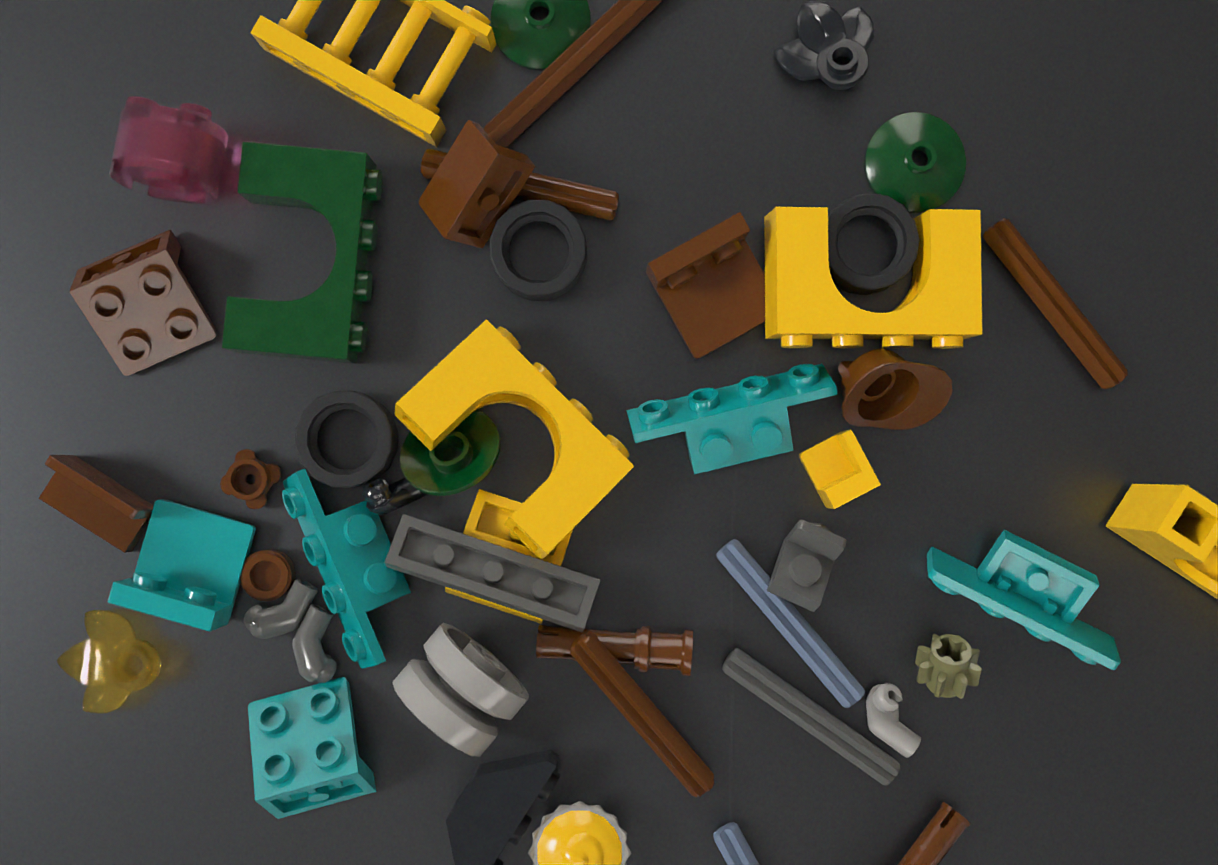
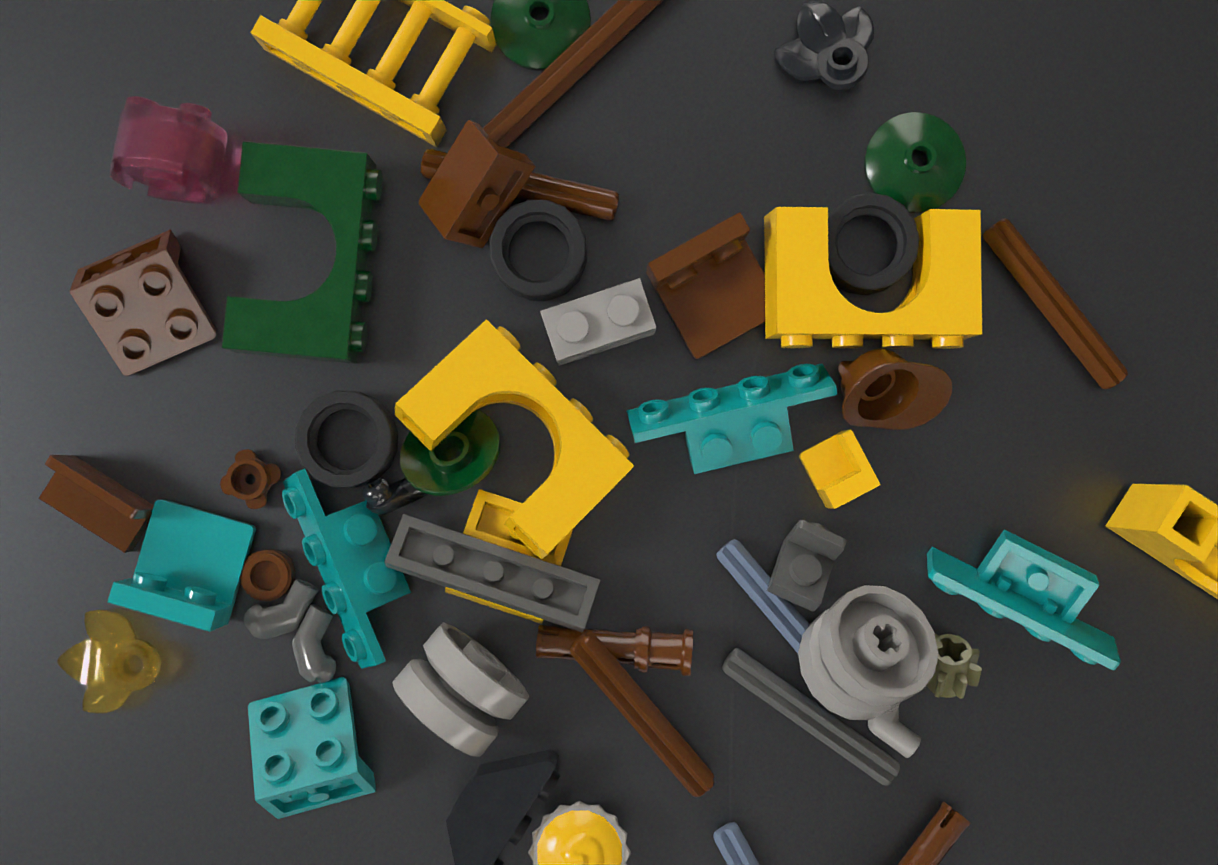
none -> light grey brick [540,278,656,366]
none -> light grey wheel [798,585,938,720]

